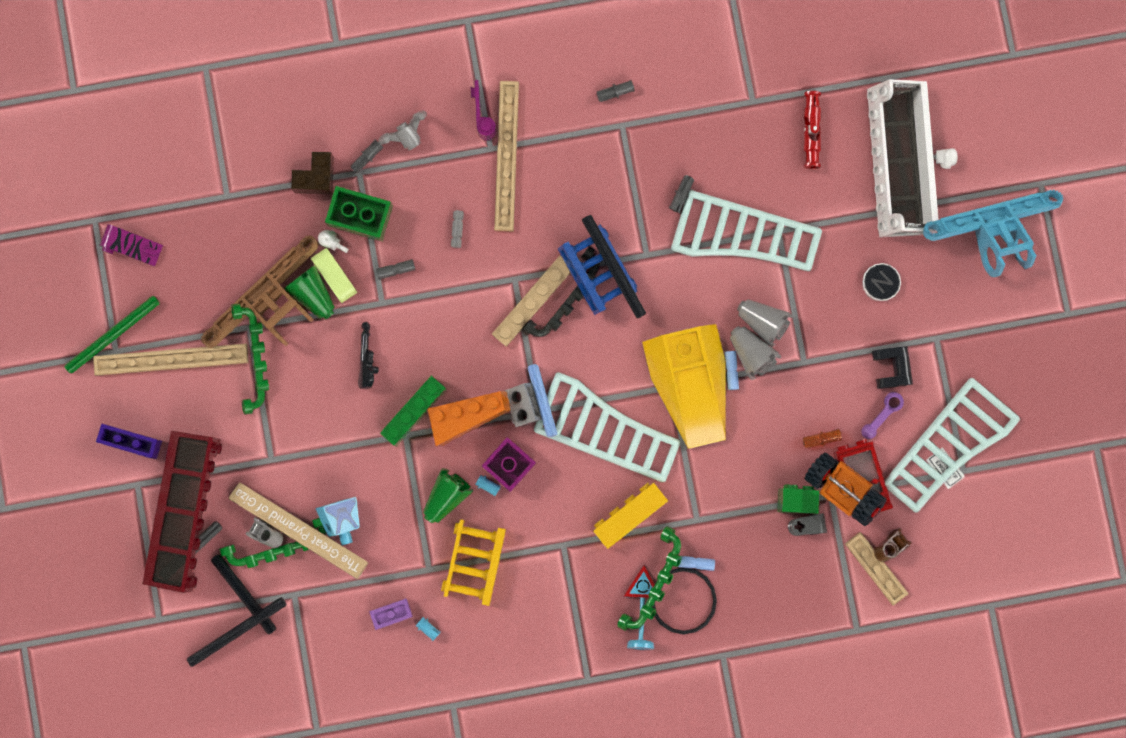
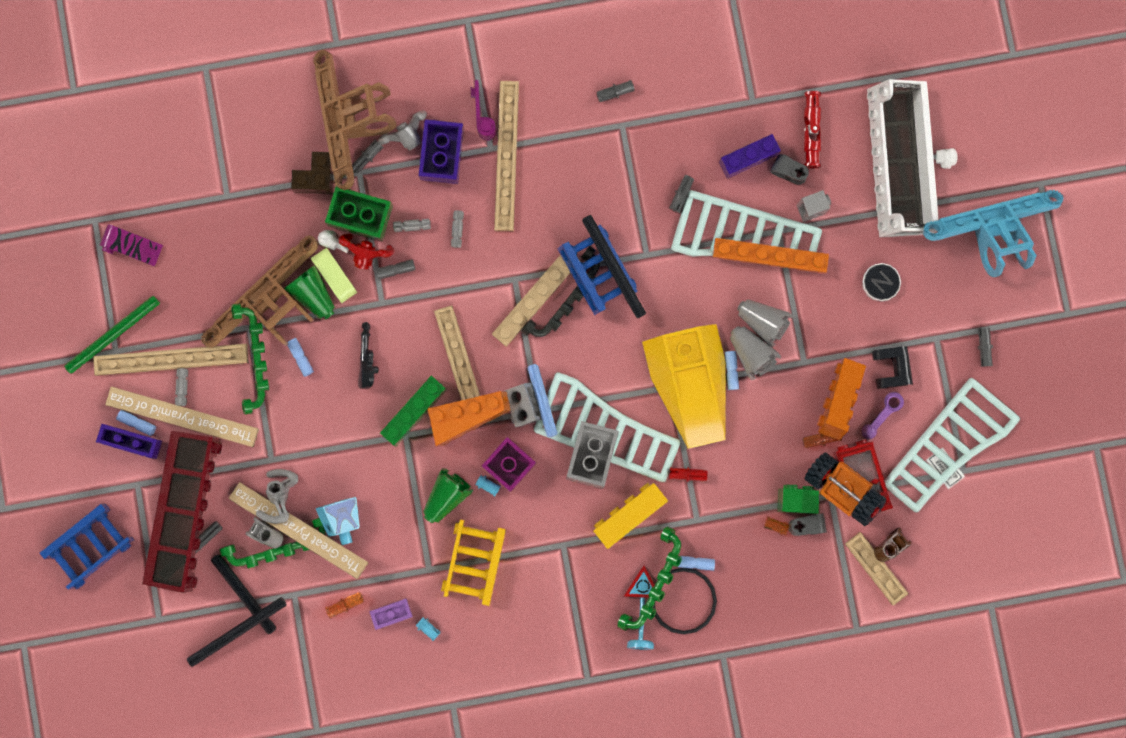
none -> blue fence [40,504,134,590]
none -> tan tile [105,387,259,447]
none -> light blue piece [116,410,156,436]
none -> light grey axle [175,368,188,406]
none -> light grey piece [256,469,298,524]
none -> light blue piece [287,338,314,377]
none -> medium nougat piece [313,49,396,190]
none -> clear orange axle [325,592,364,619]
none -> red piece [338,233,394,270]
none -> light grey axle [393,219,431,232]
none -> dark purple brick [418,120,464,184]
none -> tan tile [434,305,480,400]
none -> light grey slope [566,421,619,489]
none -> red axle [669,467,708,482]
none -> orange plate [712,238,829,274]
none -> dark purple brick [719,134,781,179]
none -> clear orange pin [764,516,790,536]
none -> dark grey piece [770,154,809,185]
none -> light grey brick [796,190,831,223]
none -> orange wedge [817,358,866,440]
none -> dark grey pin [977,328,993,367]

